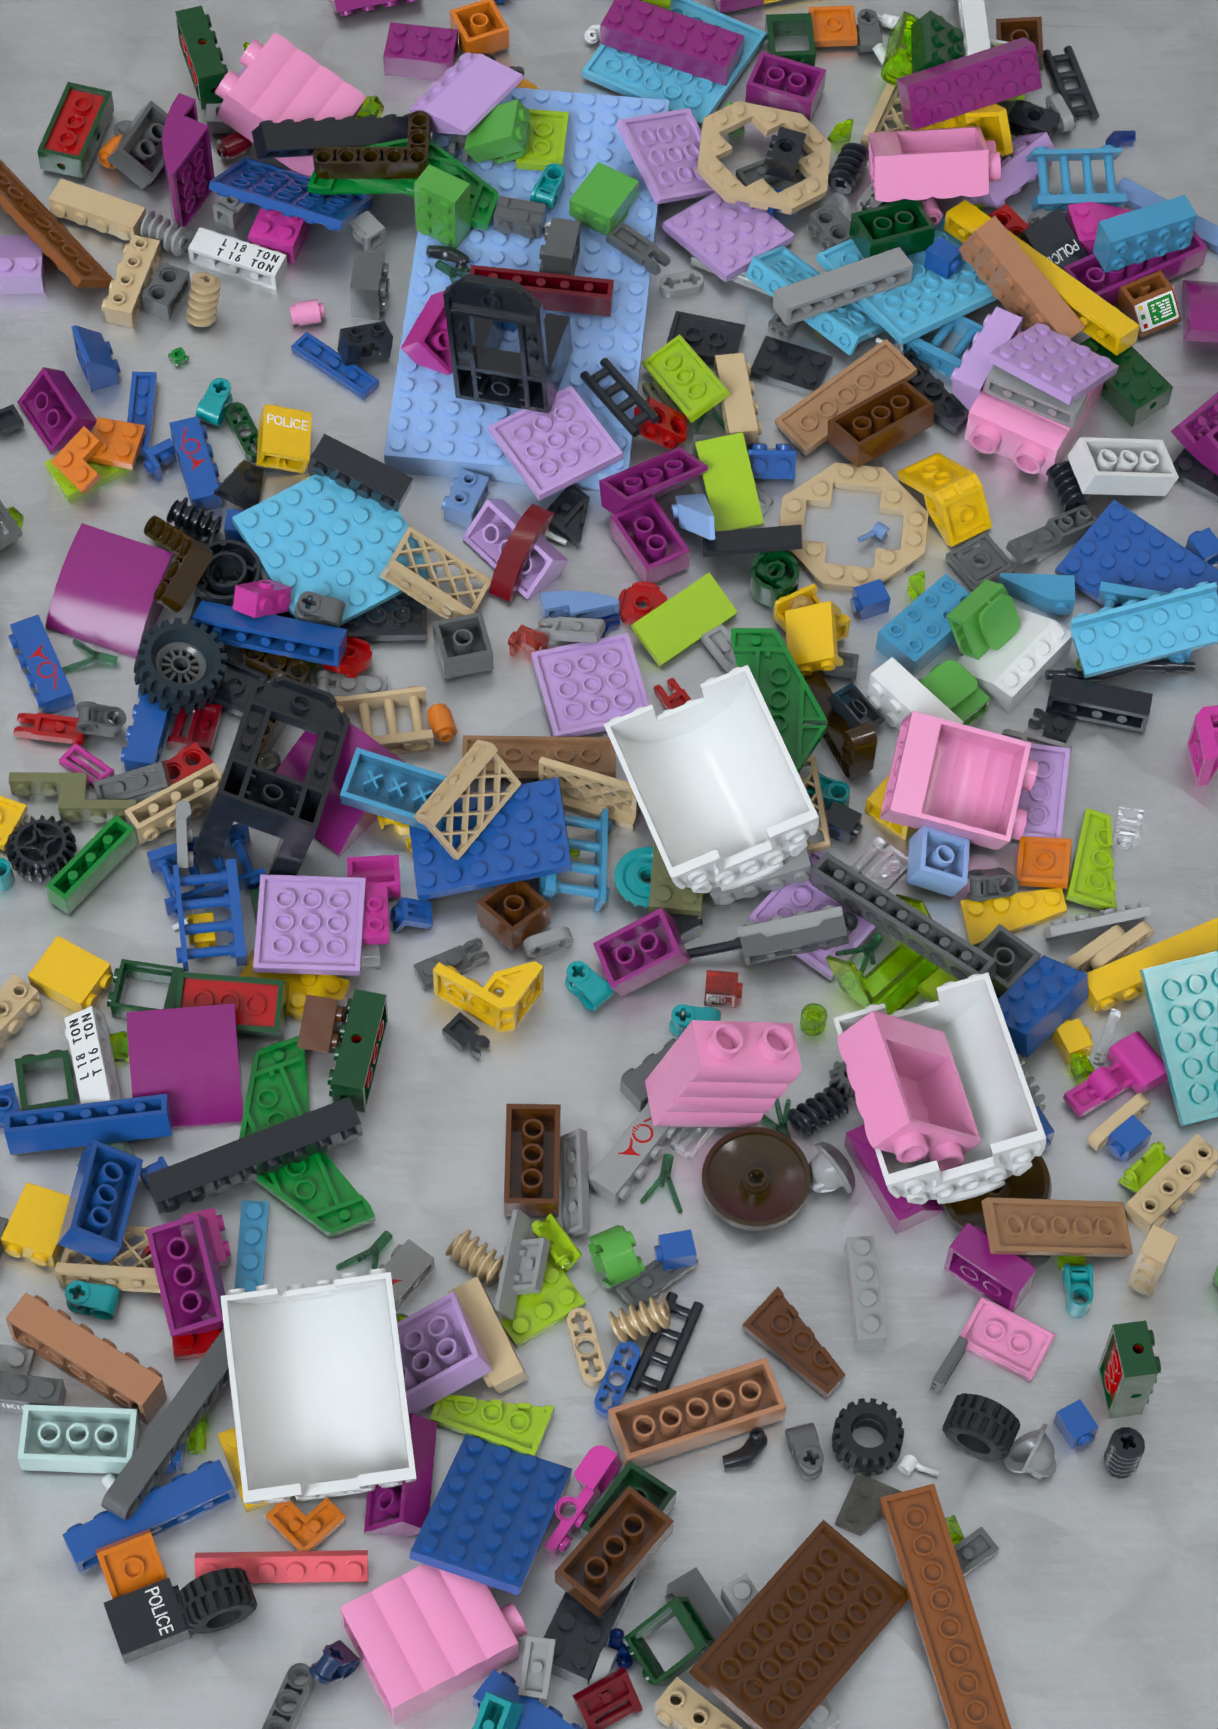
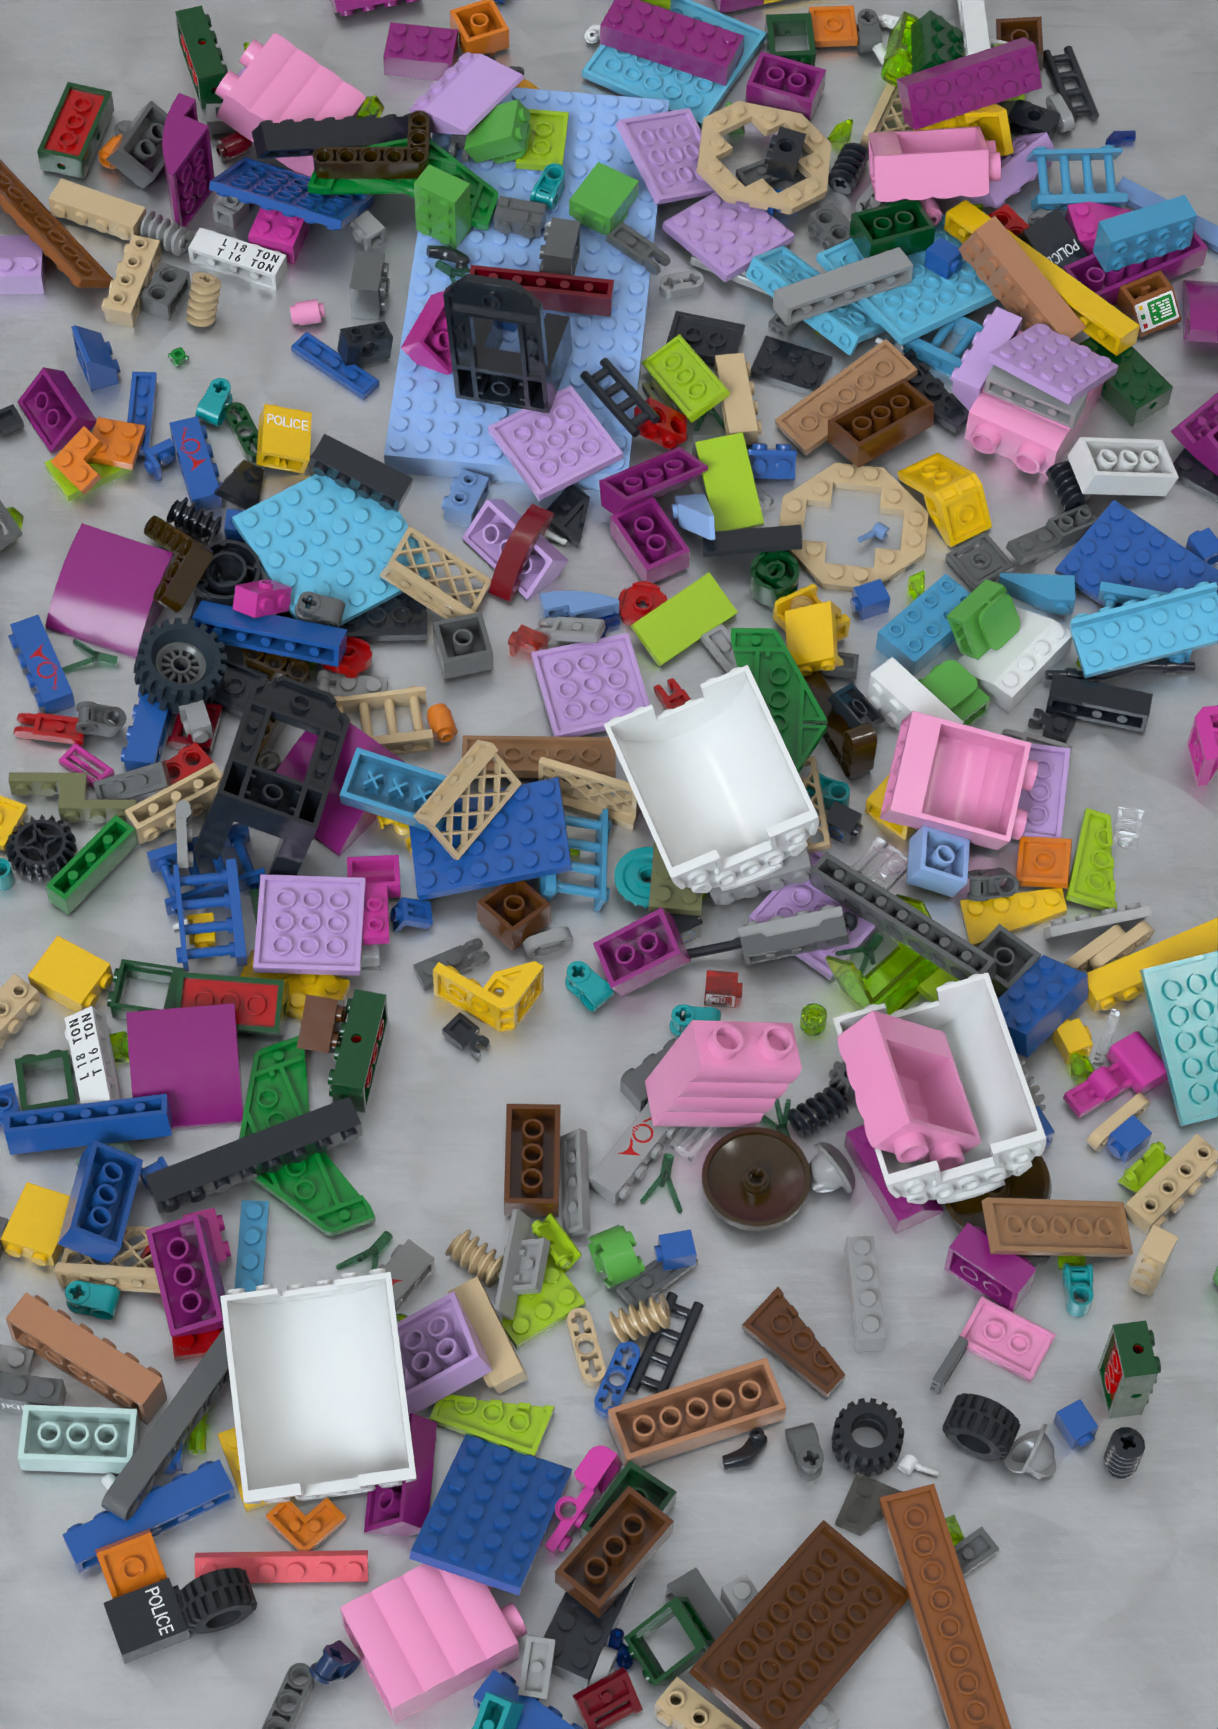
none -> light grey brick [178,700,213,743]

